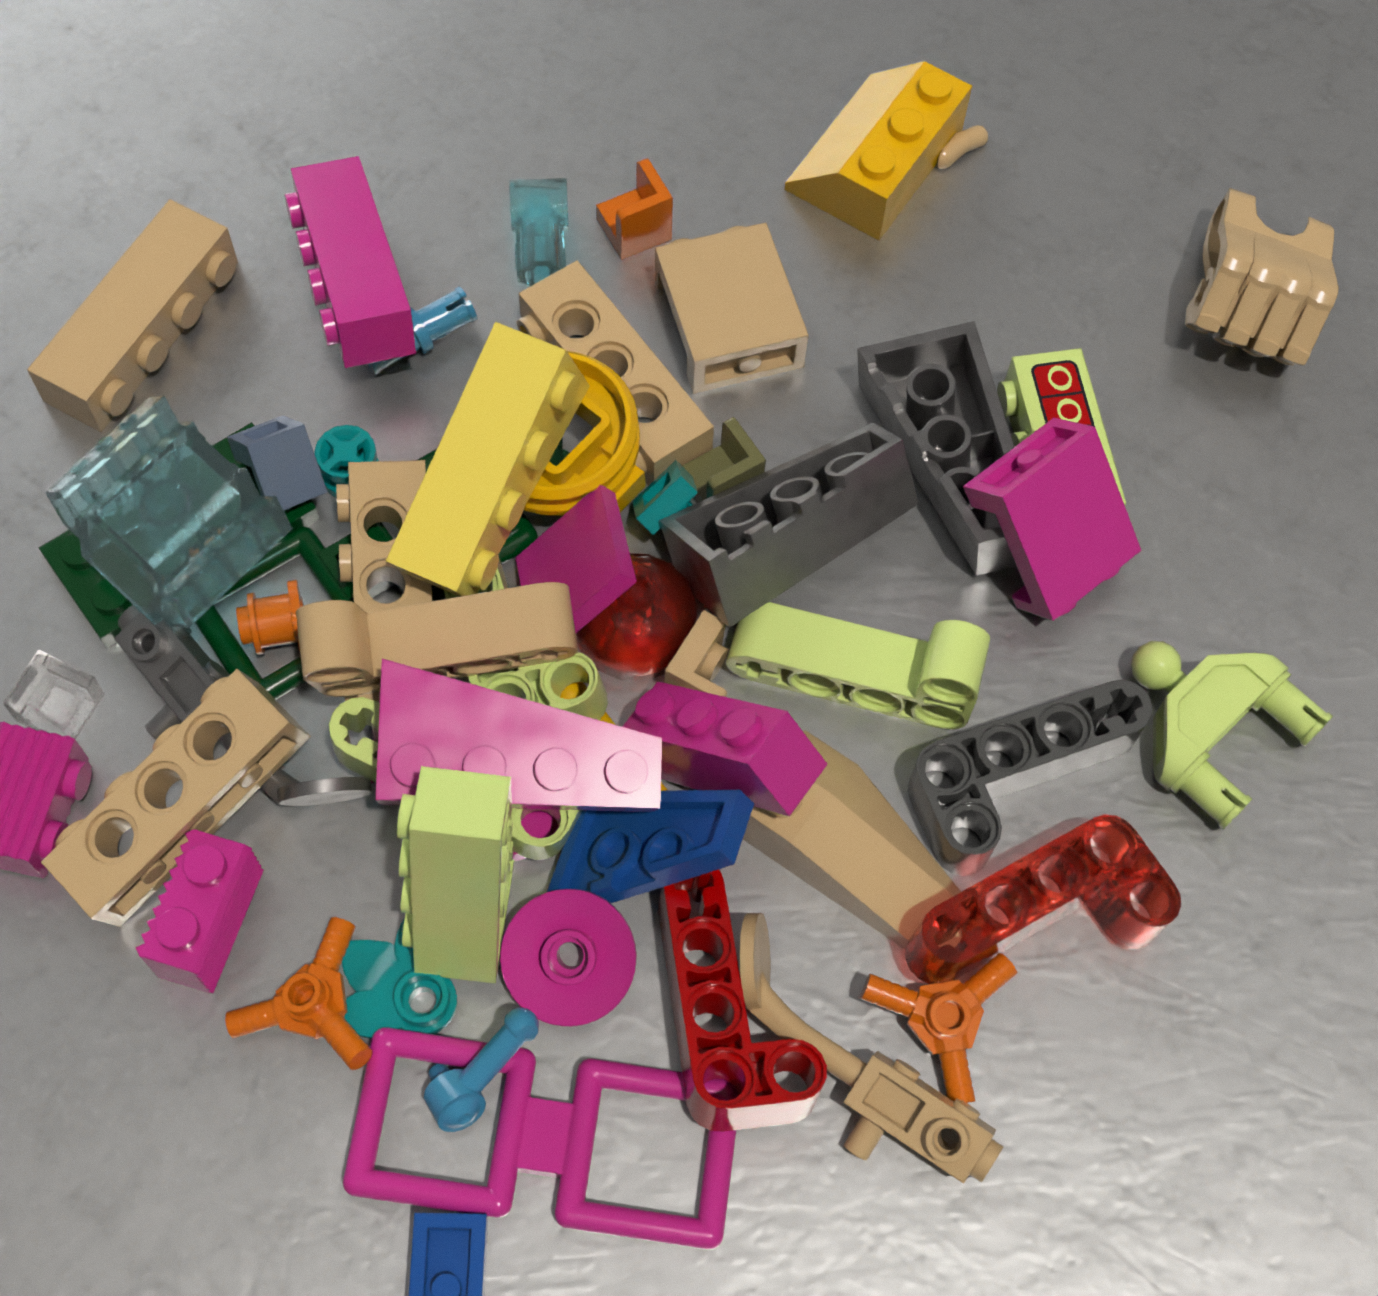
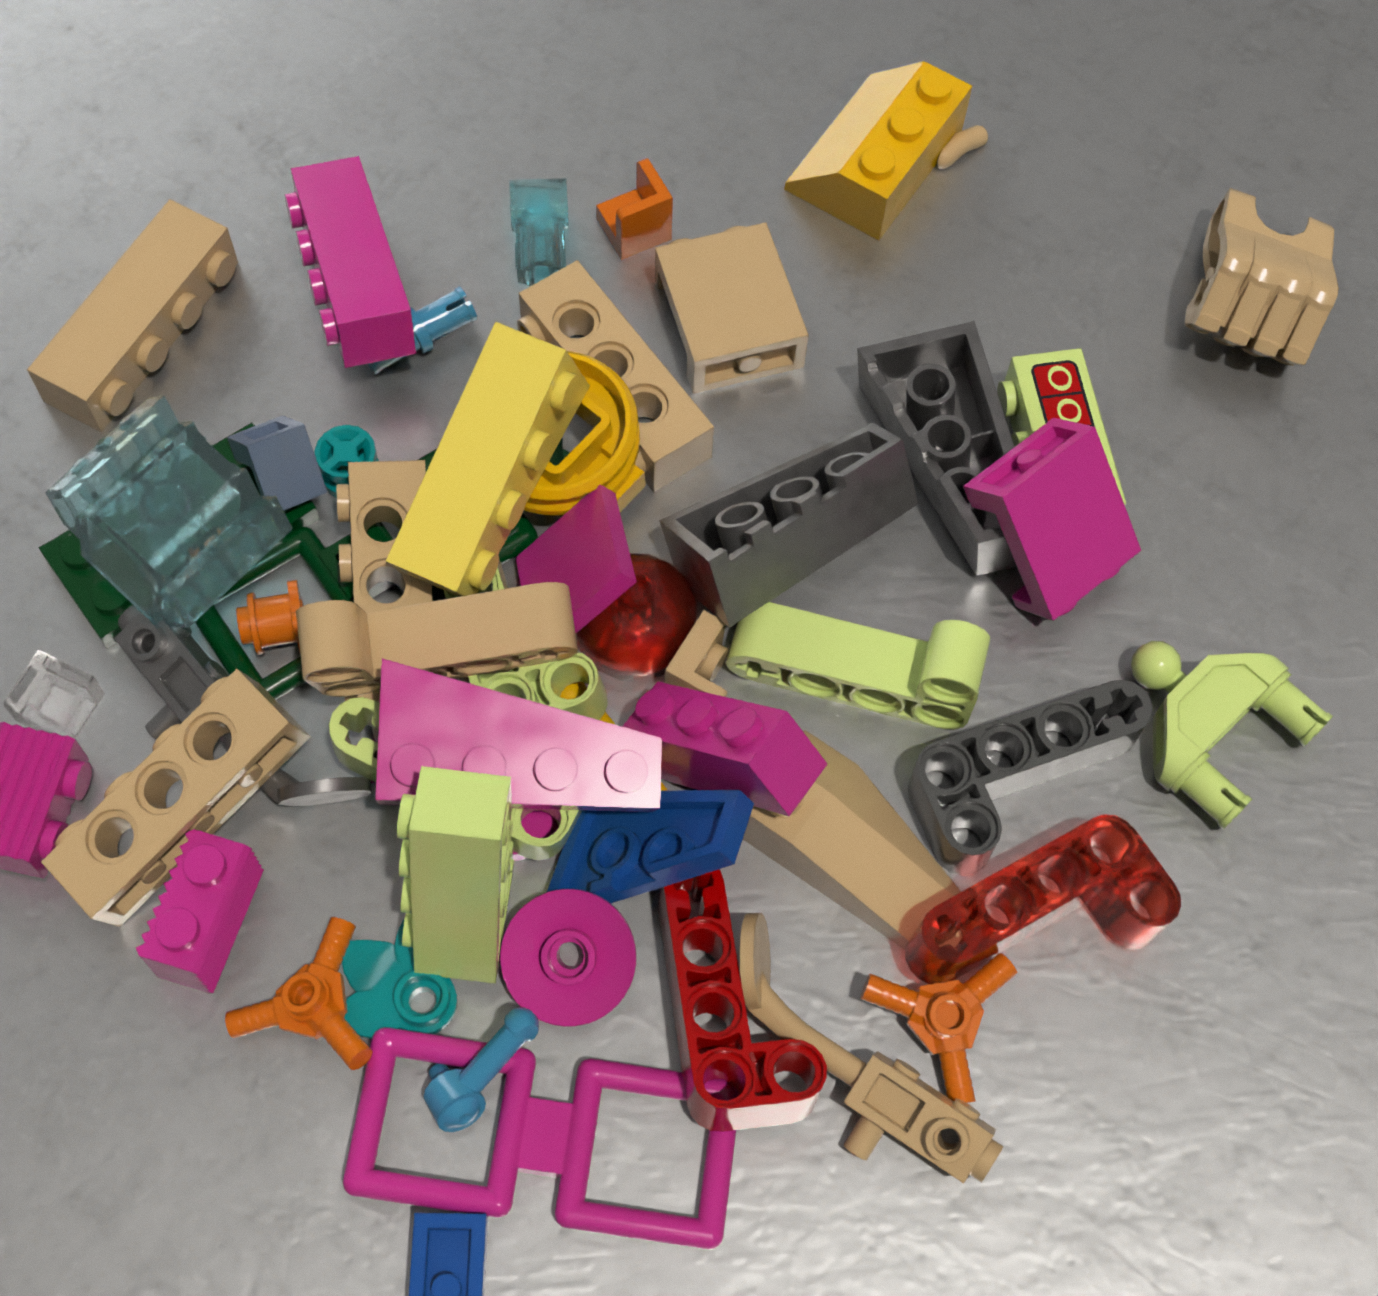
teal tile [632,460,698,535] -> none
olive panel [682,417,766,503] -> none

